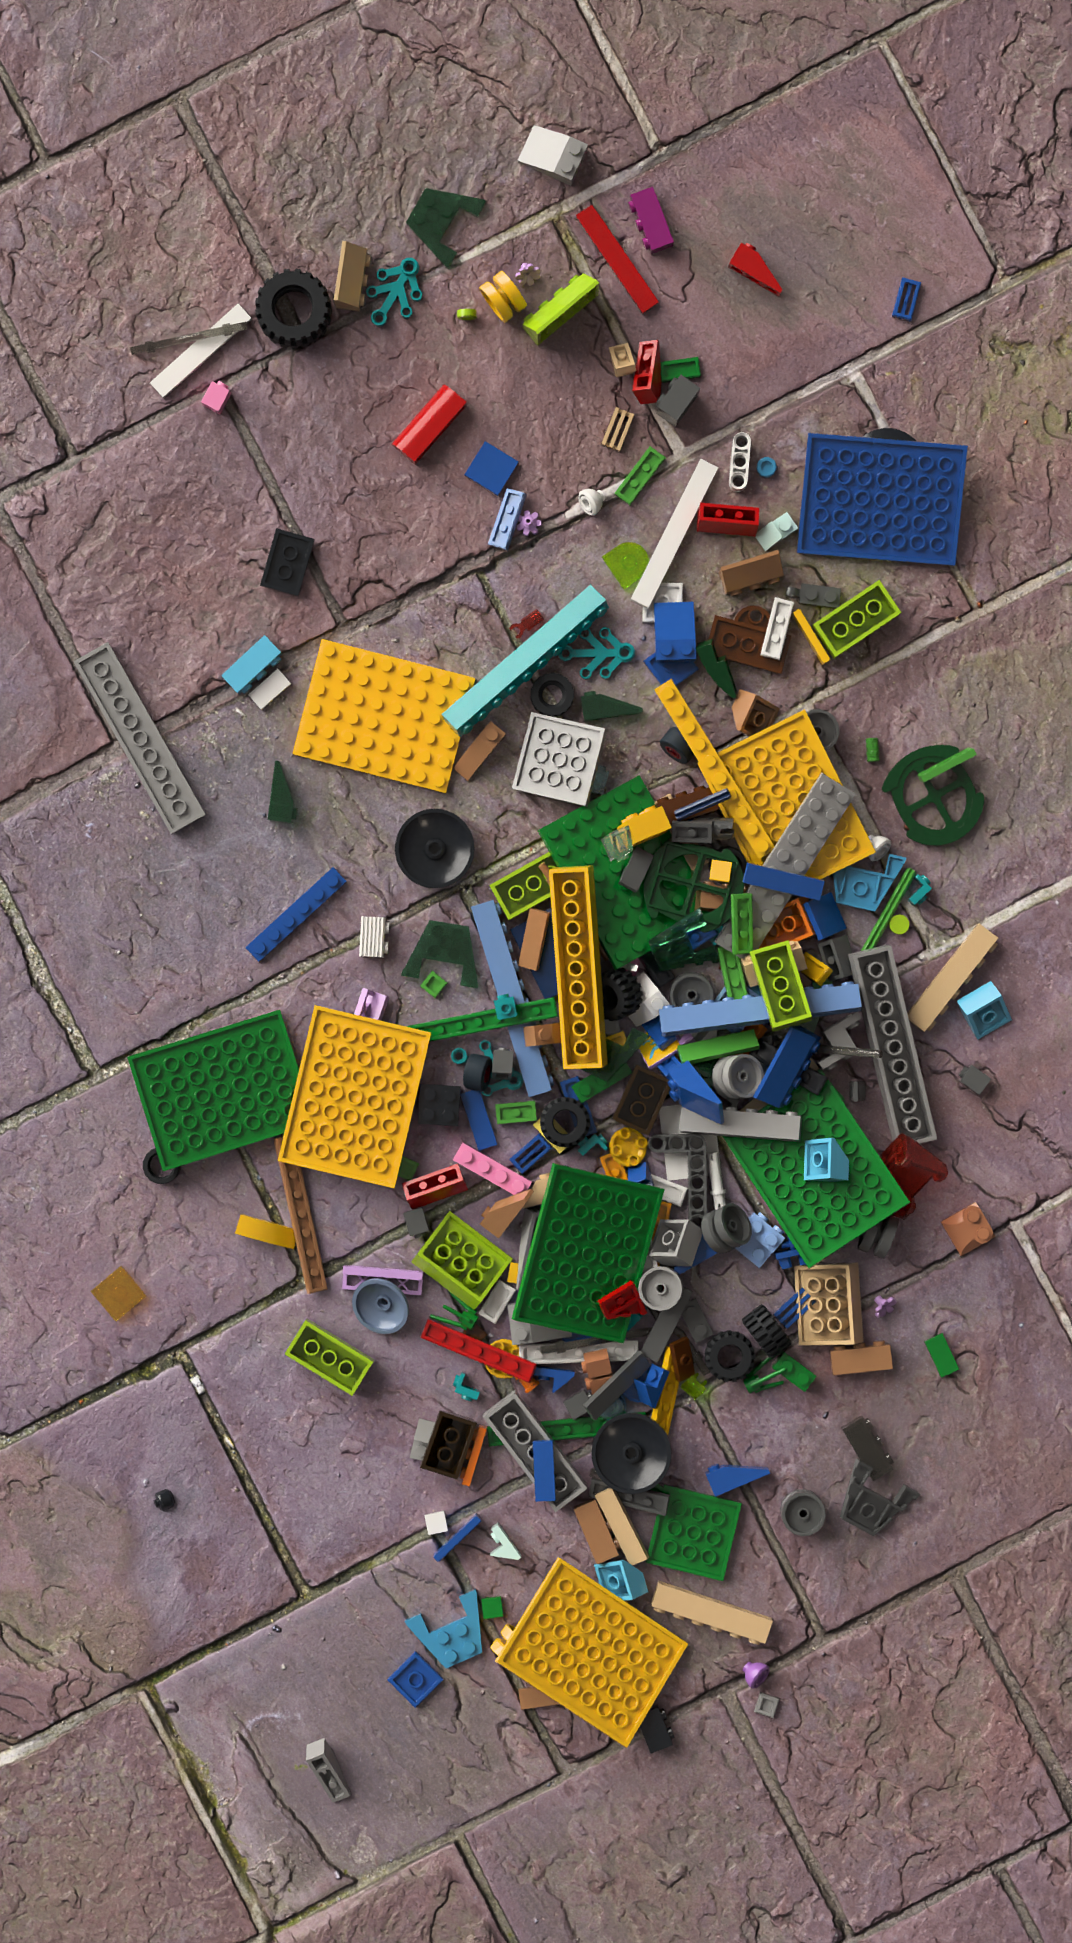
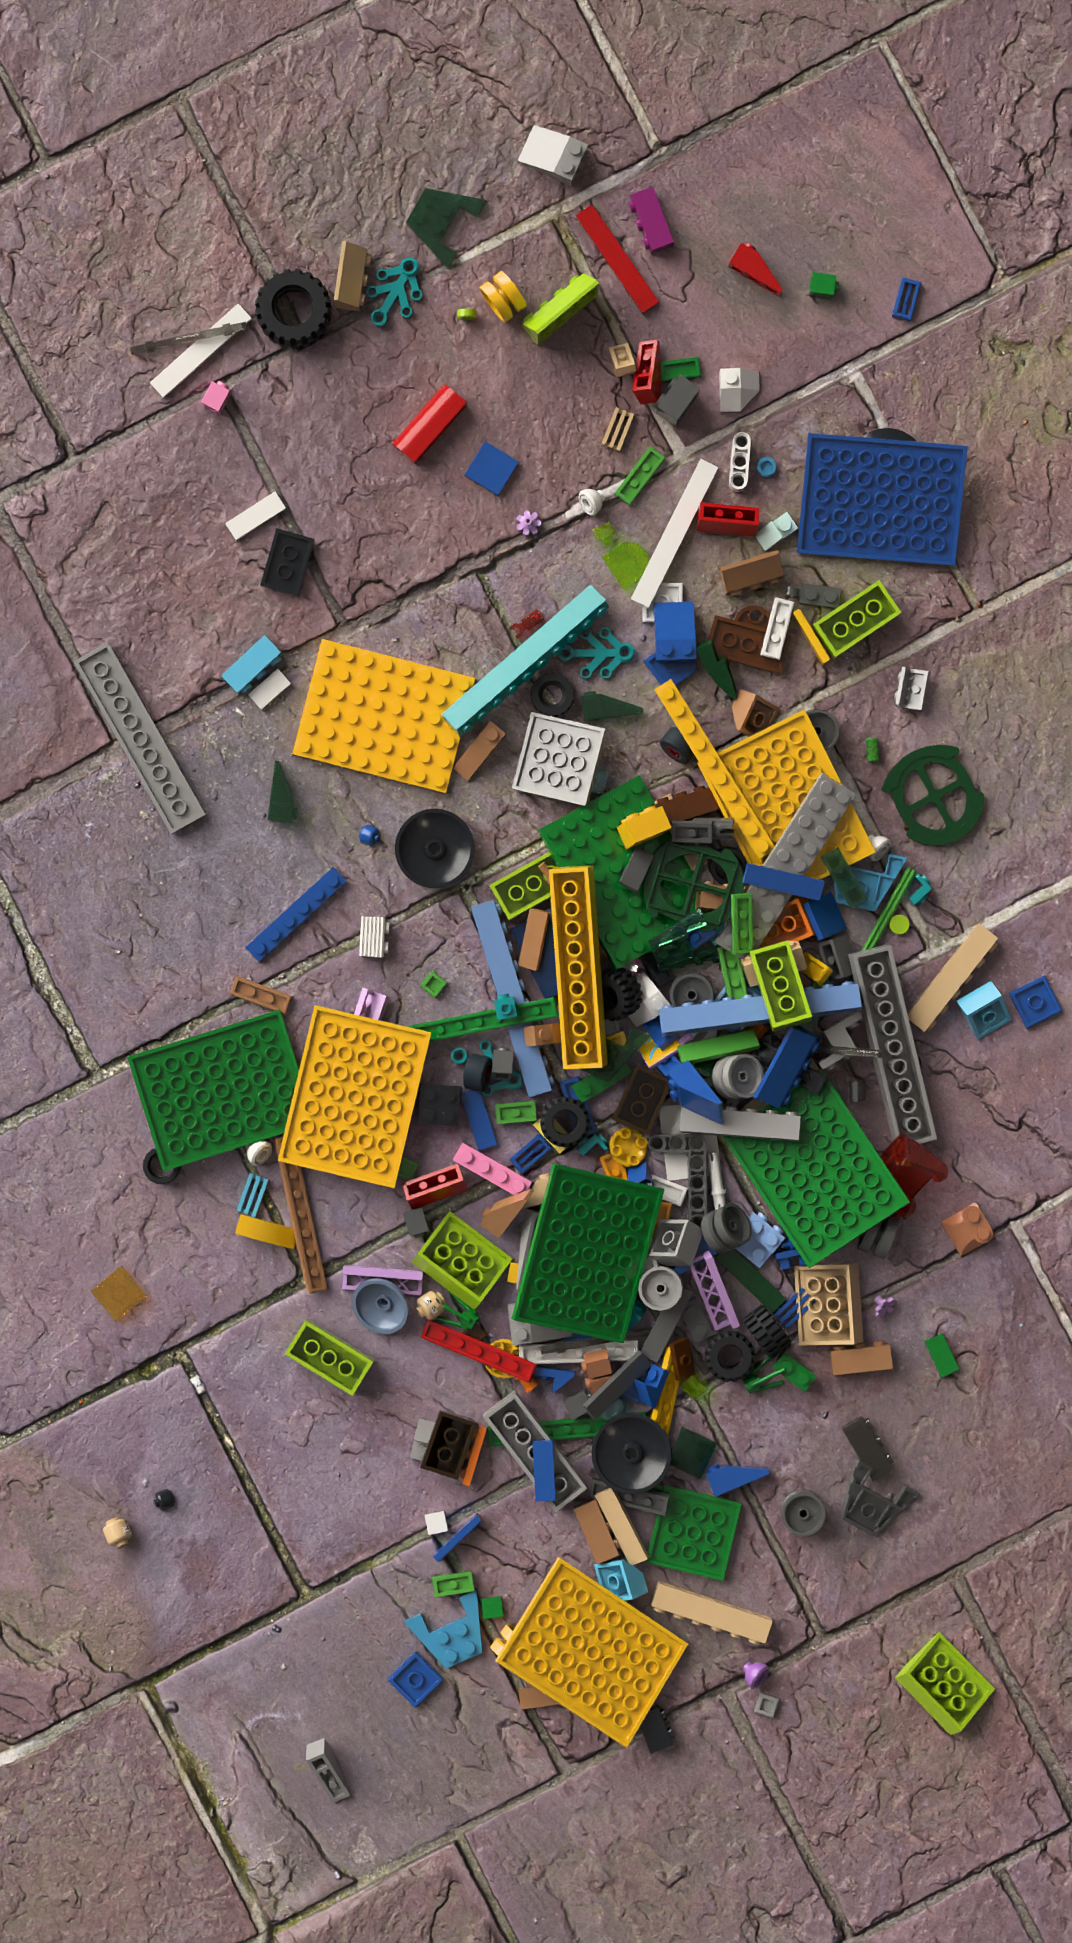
clear green wing [401,920,478,989] -> none
teal bracket [452,1372,480,1402] -> none
white tile [478,1279,516,1324] -> none
tile [488,488,526,551] -> none
light aqua slope [490,1523,521,1560] -> none
plant [515,263,541,286] -> none
red wing [598,1280,647,1319] -> none
clear slope [601,825,633,862] -> none
dark blue axle [674,788,731,821] -> none
yellow tile [709,860,732,883] -> none
medium azure slope [804,1138,849,1182] -> none
bright green tile [917,747,977,782] -> none
dark grey brick [958,1065,991,1095] -> none
none -> tan head [103,1517,132,1548]
none -> white tile [225,492,286,541]
none -> medium nougat tile [230,976,292,1015]
none -> medium azure tile [236,1173,269,1217]
none -> white brick [245,1140,272,1166]
none -> blue piece [359,825,380,846]
none -> tan head [416,1291,446,1320]
none -> bright green plate [432,1570,475,1597]
none -> clear neon green tile [591,523,615,547]
none -> clear green slope [670,1427,717,1479]
none -> lavender fence [689,1250,740,1331]
none -> dark green tile [715,1249,786,1313]
none -> white slope [719,368,760,412]
none -> green brick [809,272,839,299]
none -> clear green slope [821,847,868,910]
none -> light grey bracket [894,667,931,711]
none -> lime slope [895,1632,995,1735]
none -> blue tile [1009,975,1062,1029]

